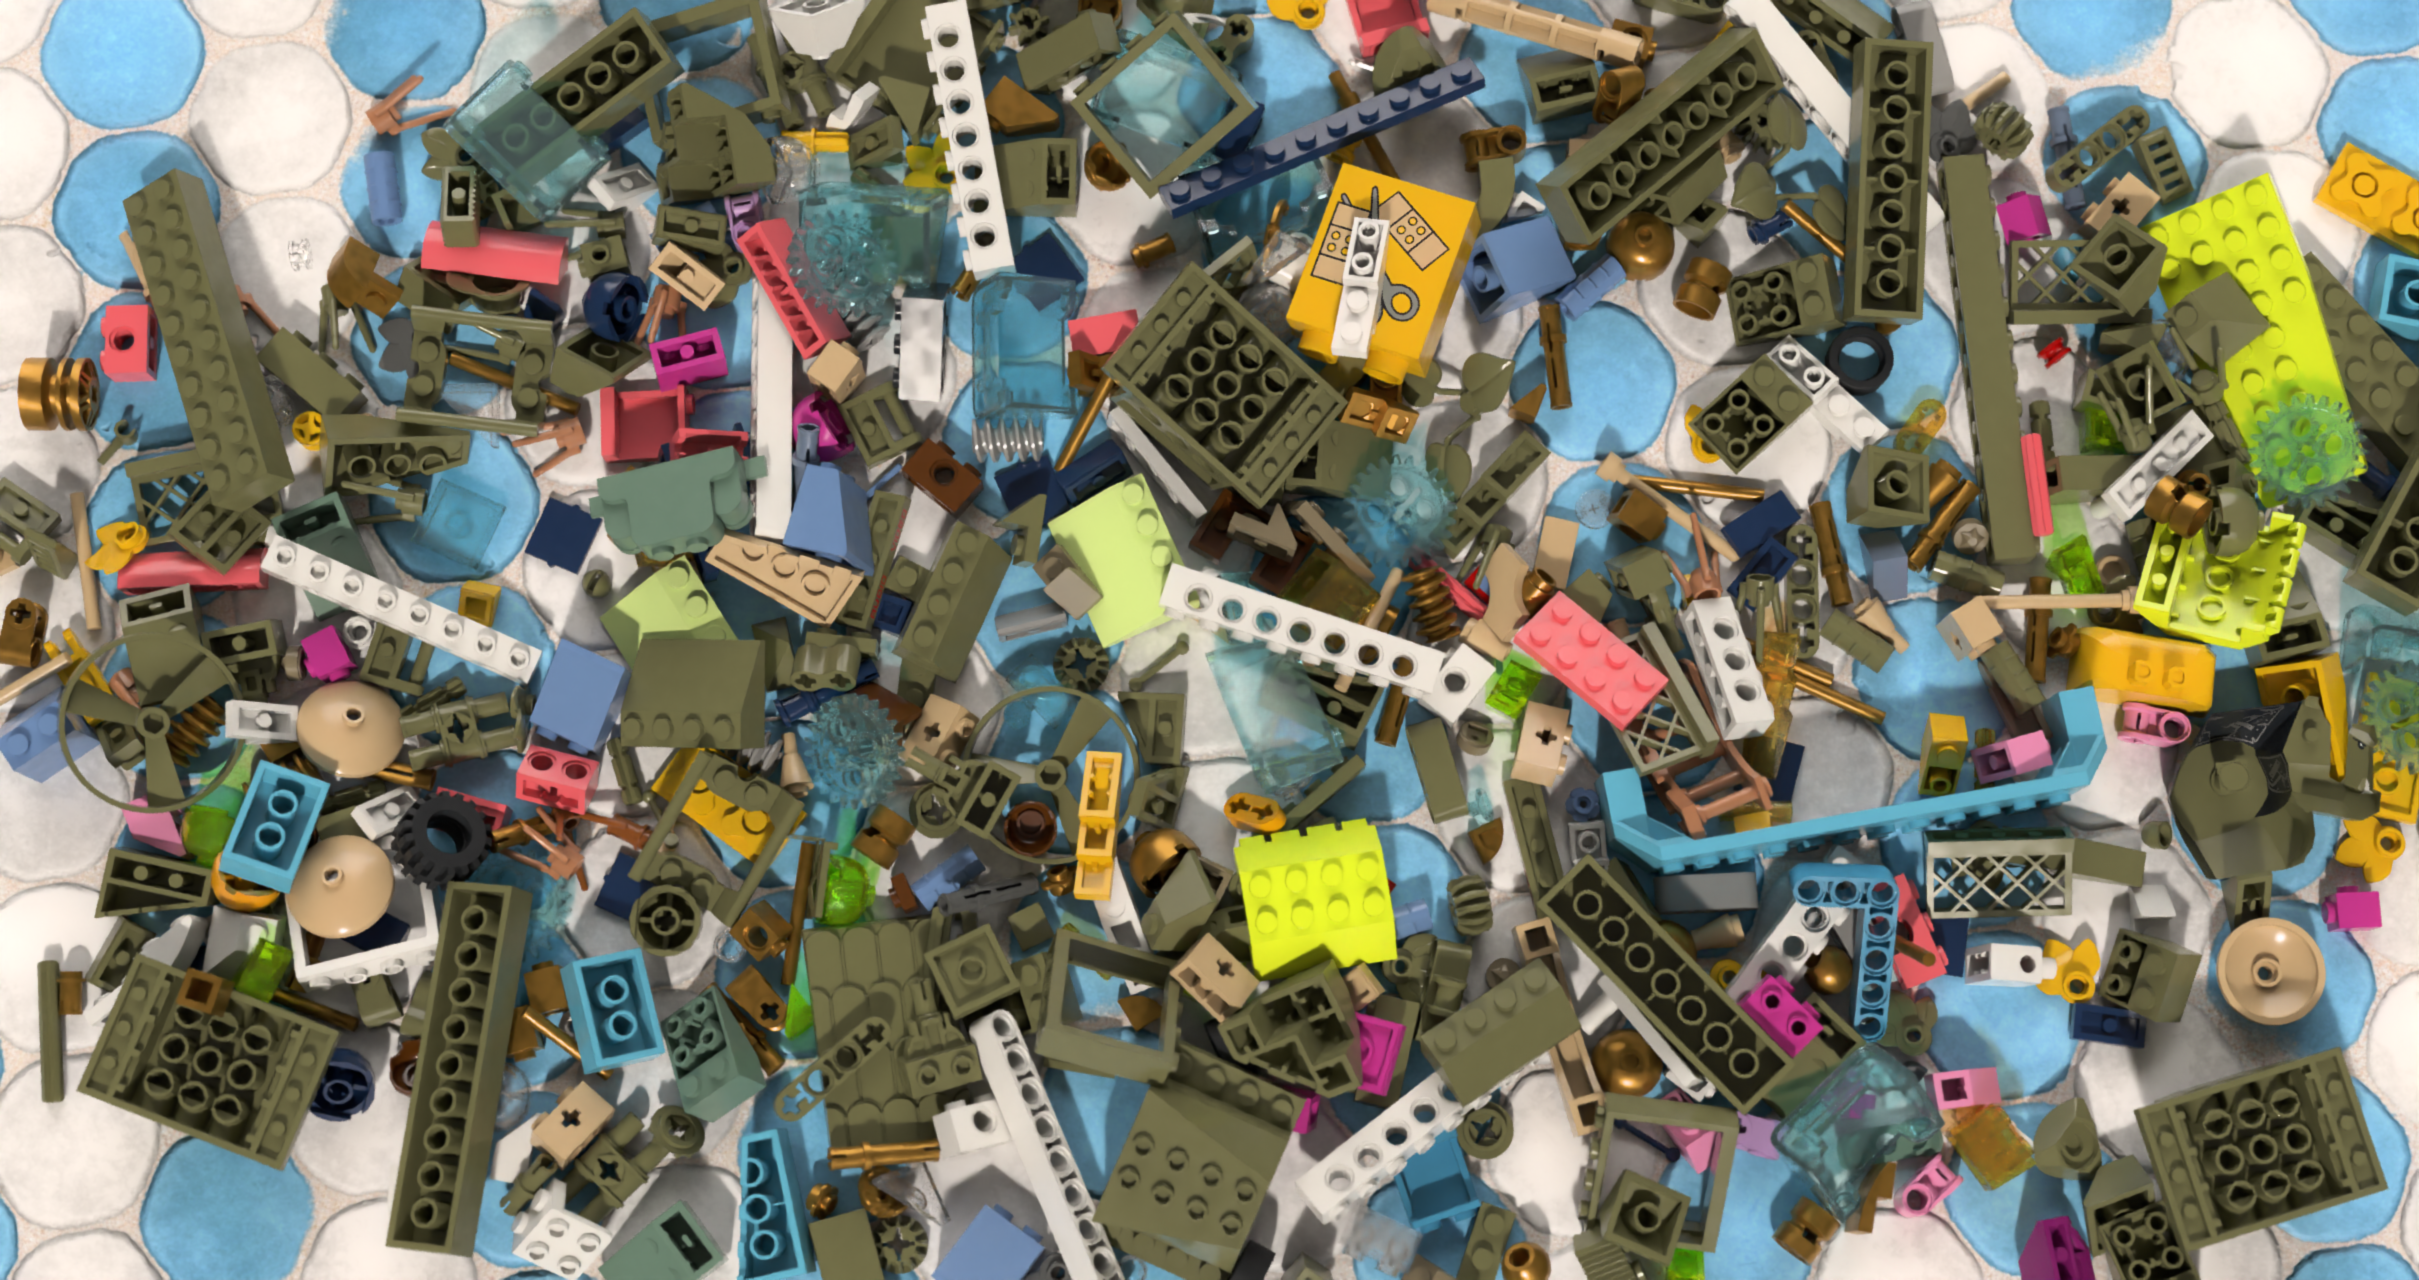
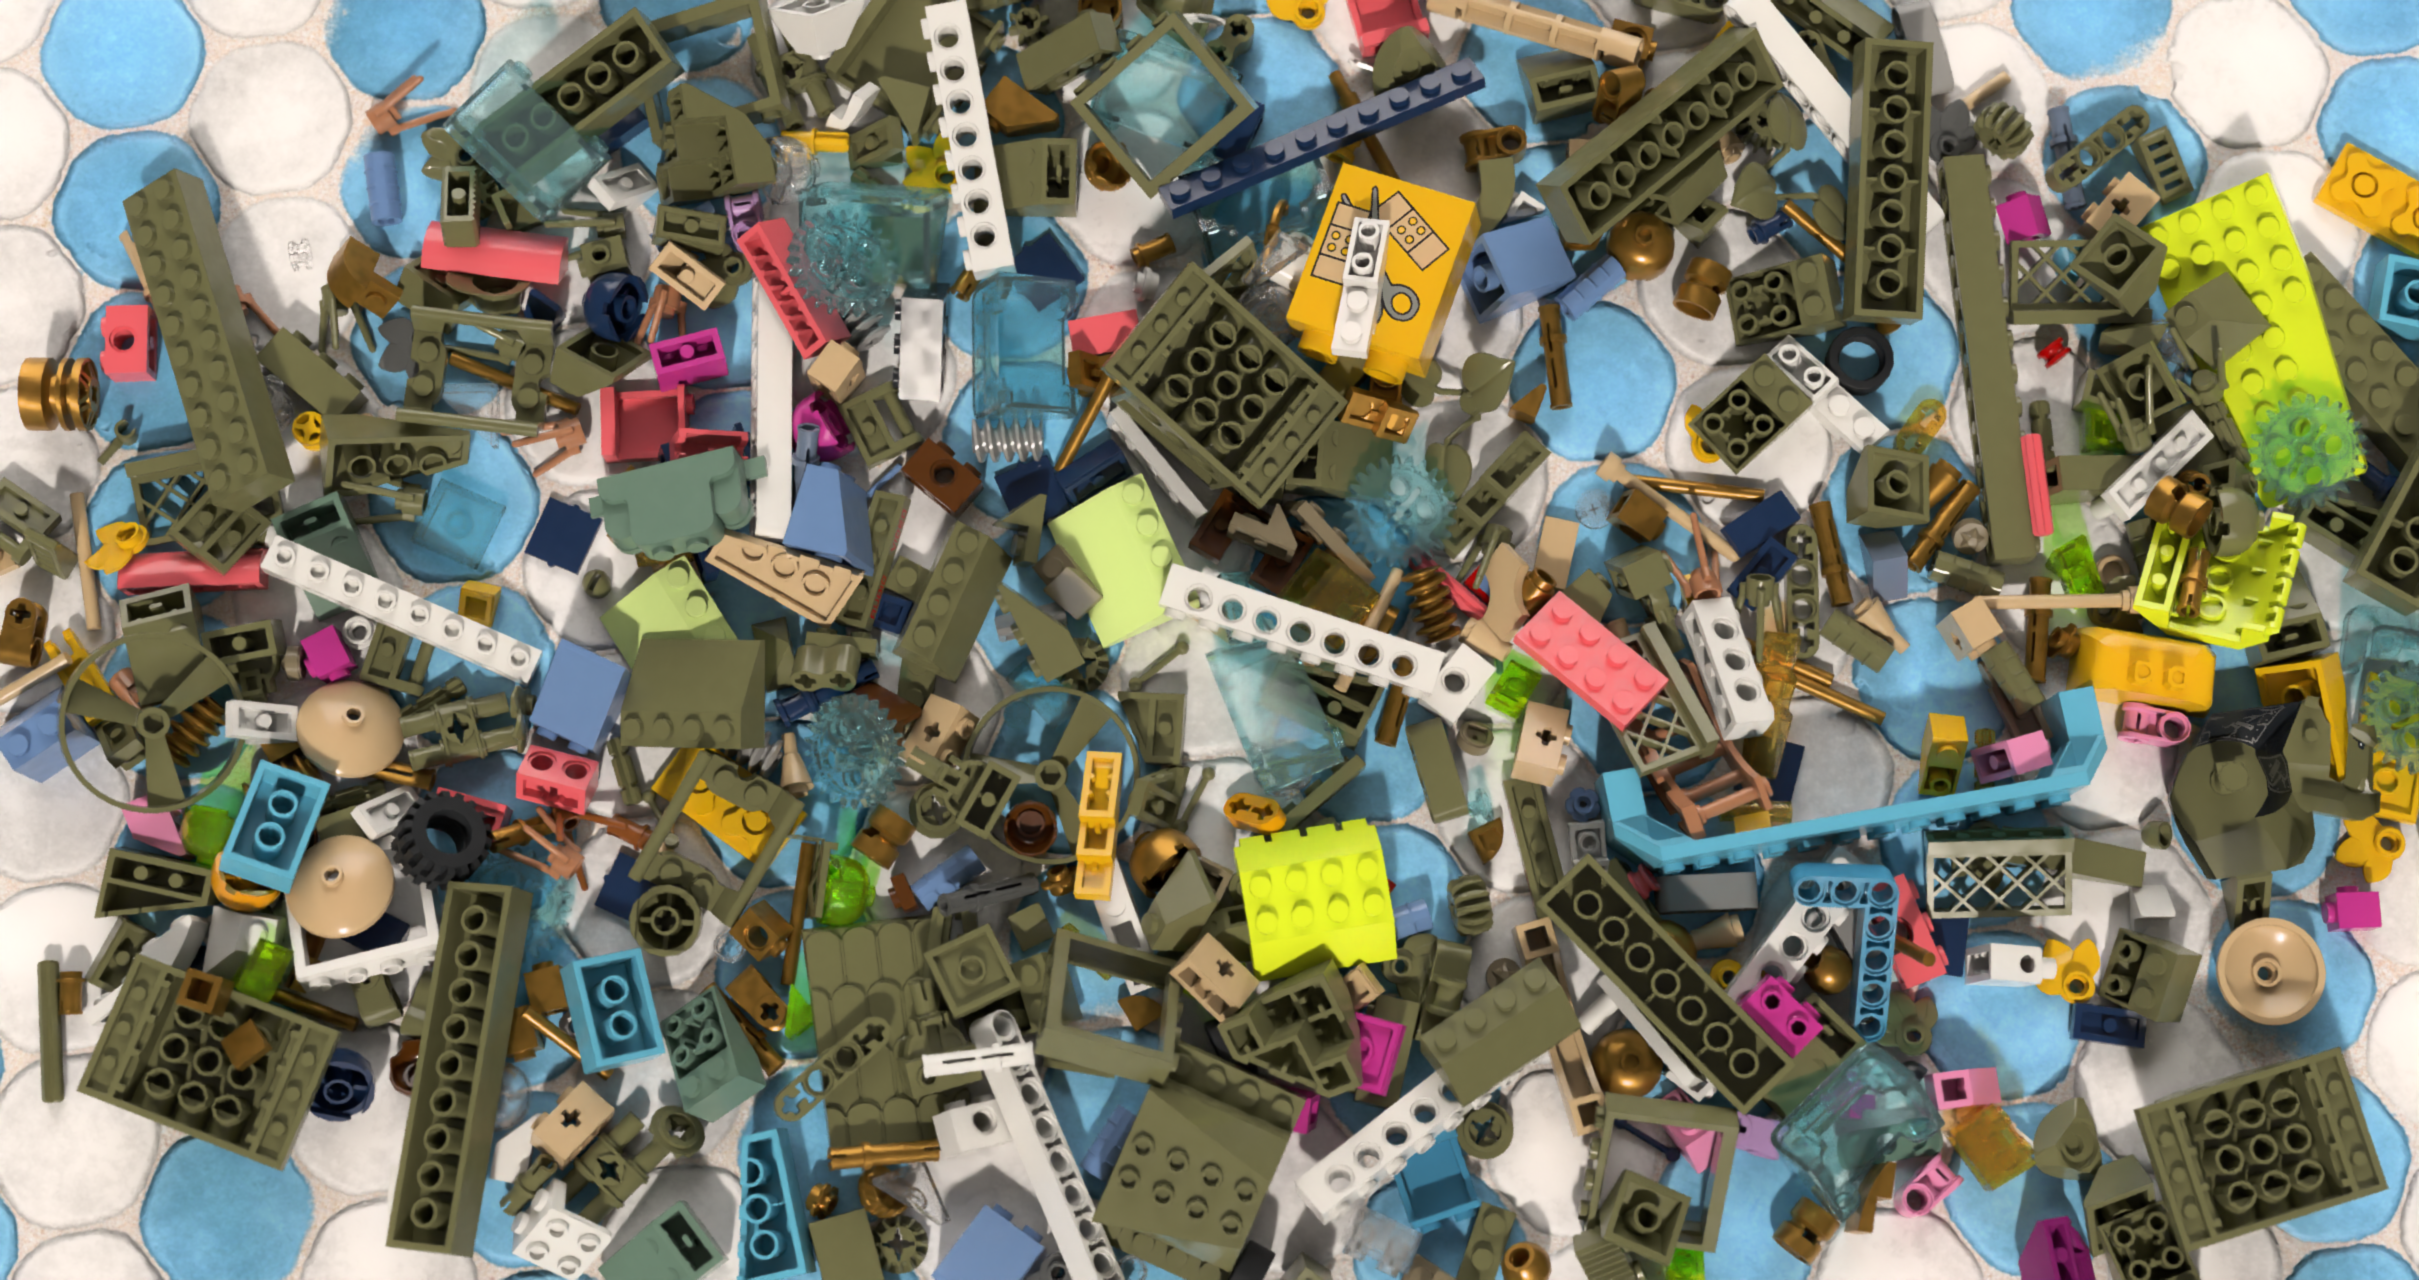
none -> pearl gold slope [220,1019,273,1071]
none -> white pin [922,1041,1035,1078]
none -> olive slope [994,581,1085,683]
none -> medium blue axle [1079,1104,1137,1183]
none -> white plate [1132,267,1159,302]
none -> olive hinge [1173,767,1215,833]
none -> coral bush [1627,863,1661,900]
none -> pearl gold pin [2176,547,2211,618]

